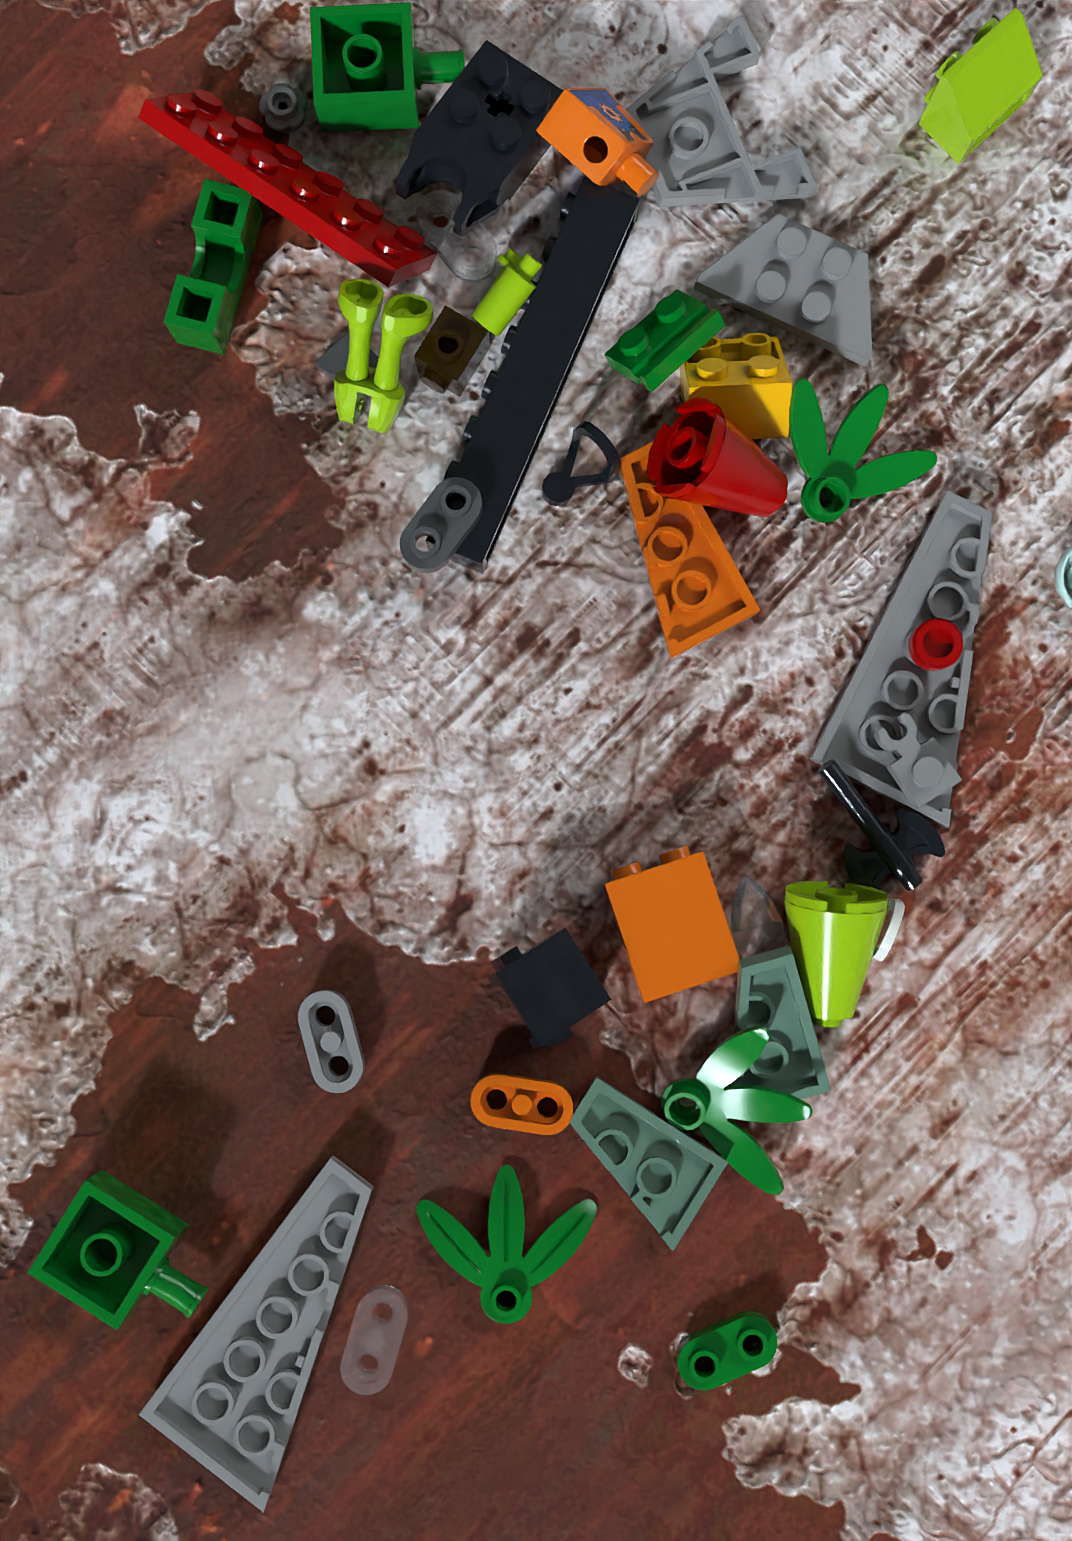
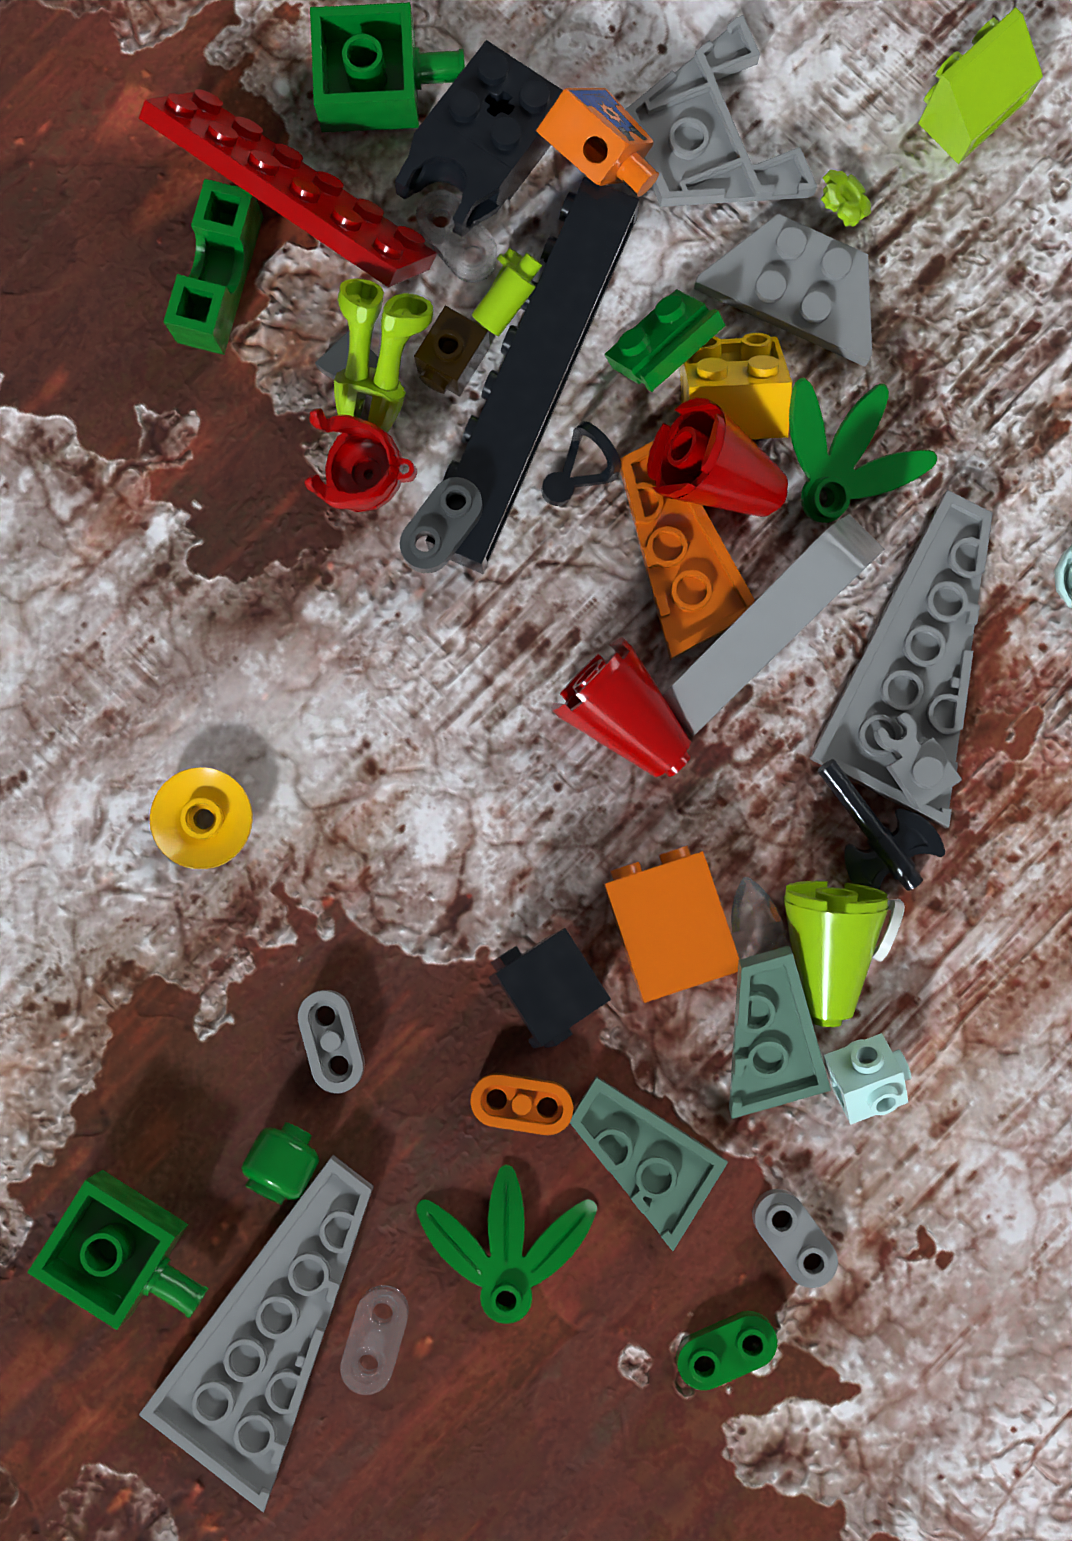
light grey plate [259,83,308,134] -> none
green plant [661,1026,813,1195] -> none
red tile [908,618,963,671] -> none
none -> yellow dish [150,767,253,869]
none -> green head [241,1122,319,1205]
none -> red hair [304,408,417,512]
none -> red cone [551,637,691,777]
none -> light grey beam [663,514,885,737]
none -> light grey plate [752,1189,838,1288]
none -> lime plant [820,170,871,227]
none -> light aqua brick [824,1033,912,1125]

